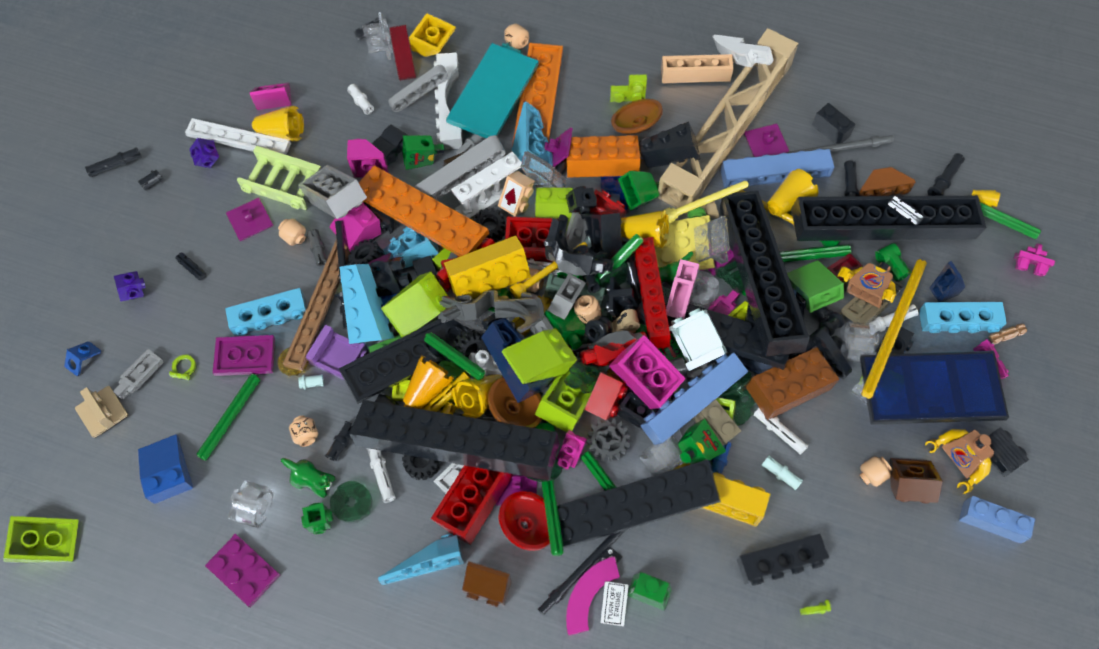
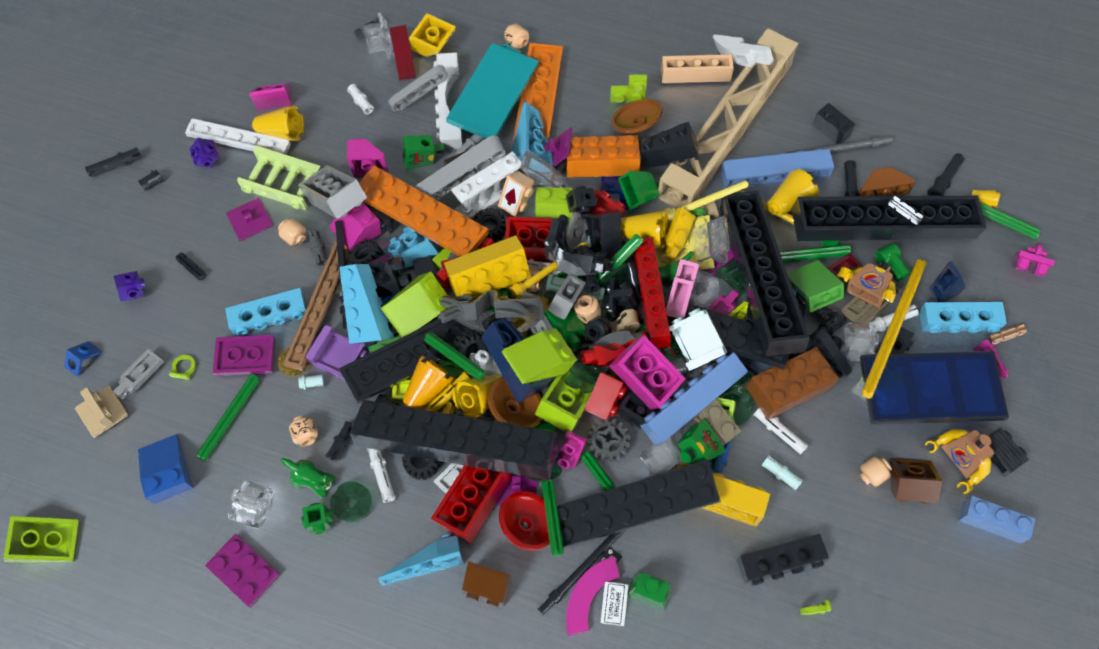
black brick [372,124,408,166] -> none
magenta piece [744,123,789,157] -> none
none -> yellow hinge [664,207,696,259]

